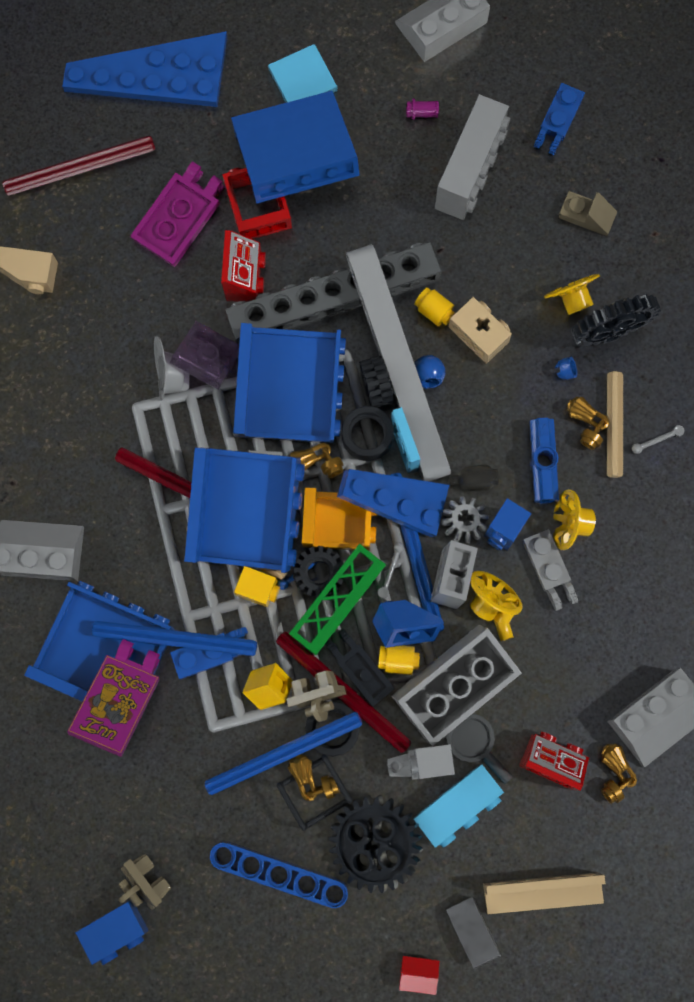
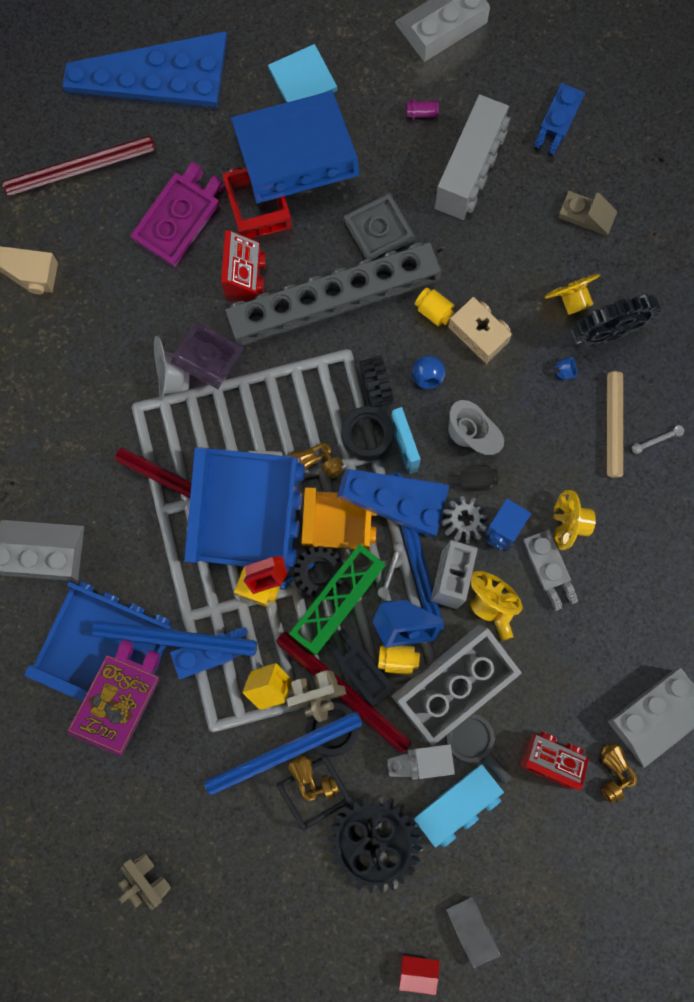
blue brick [75,901,149,965] -> none
blue beam [210,841,348,908] -> none
blue panel [233,323,346,443] -> none
light grey beam [346,244,451,482] -> none
tan fence [483,872,606,914] -> none
blue piece [529,418,559,504] -> none
pearl gold piece [567,396,609,450] -> none
none -> red piece [243,556,287,594]
none -> dark grey plate [343,193,415,261]
none -> light grey piece [448,400,504,455]

